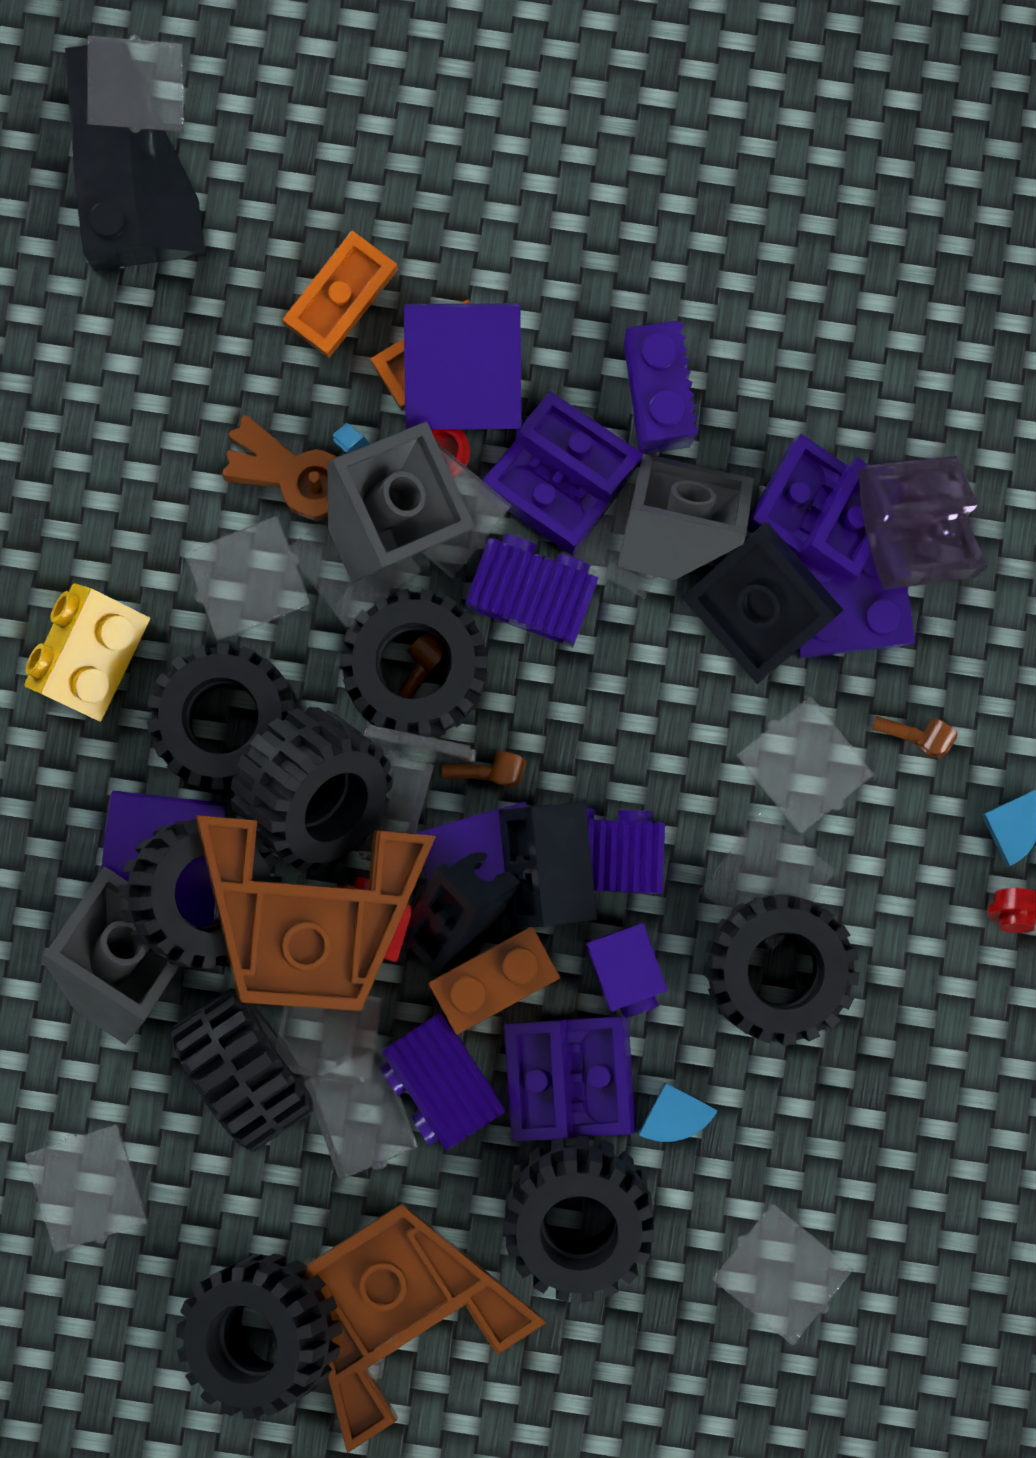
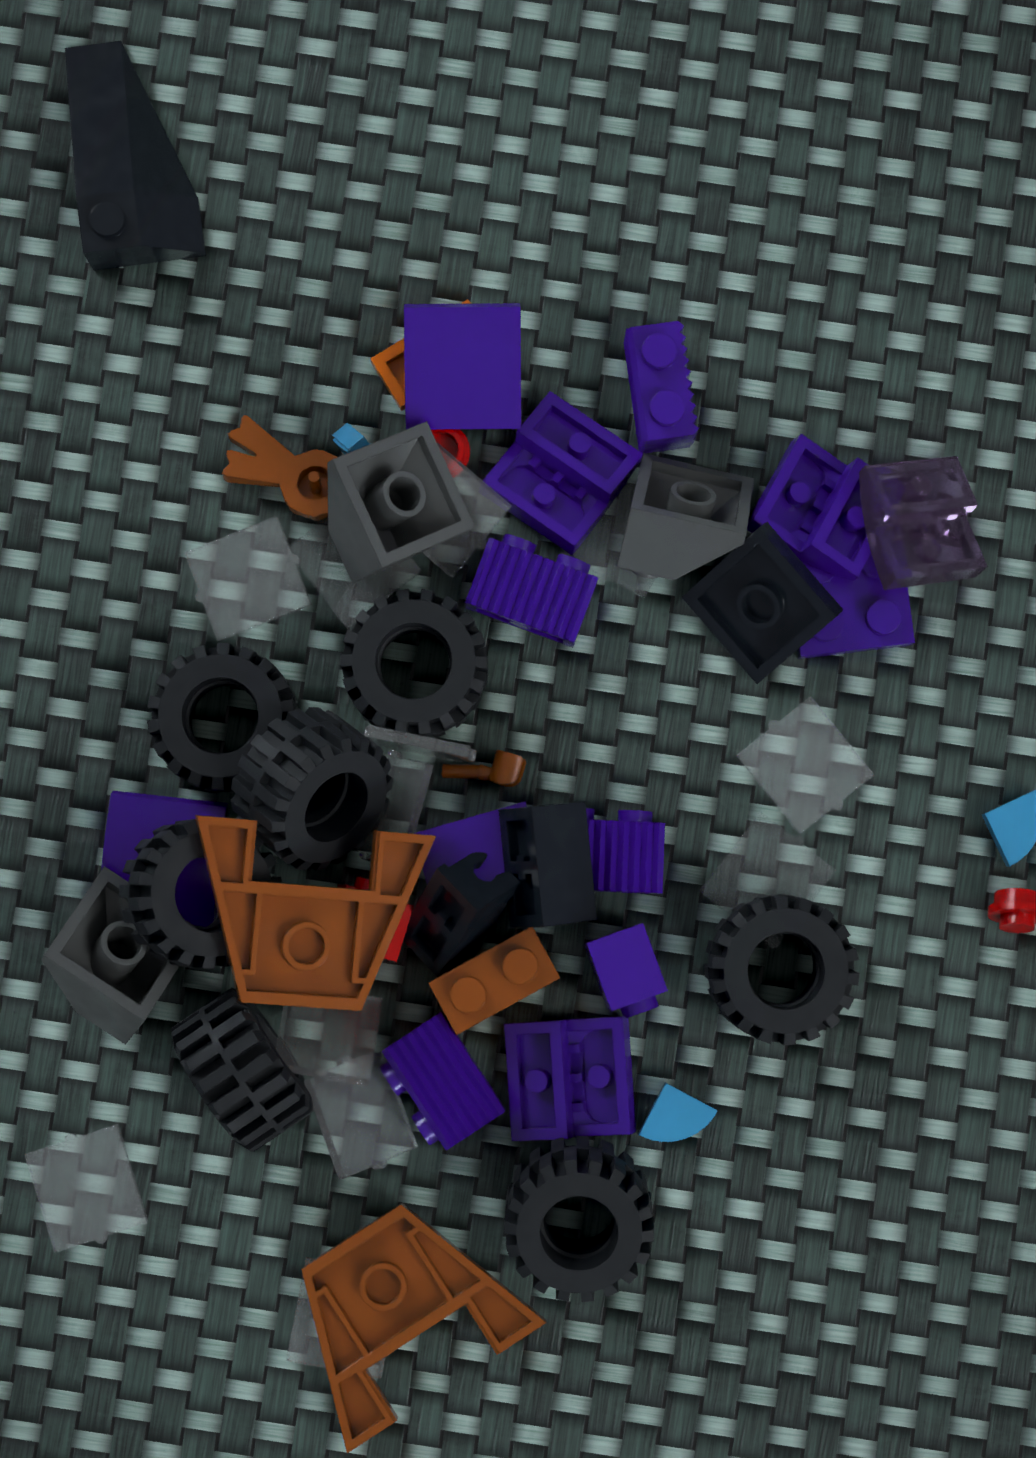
yellow bracket [24,583,151,722] -> none
clear piece [87,35,184,133] -> none
black tyre [176,1254,342,1419] -> none
orange plate [282,230,398,359] -> none
dark orange hand [397,633,447,699] -> none
clear piece [712,1203,853,1346] -> none
dark orange hand [872,716,958,758] -> none

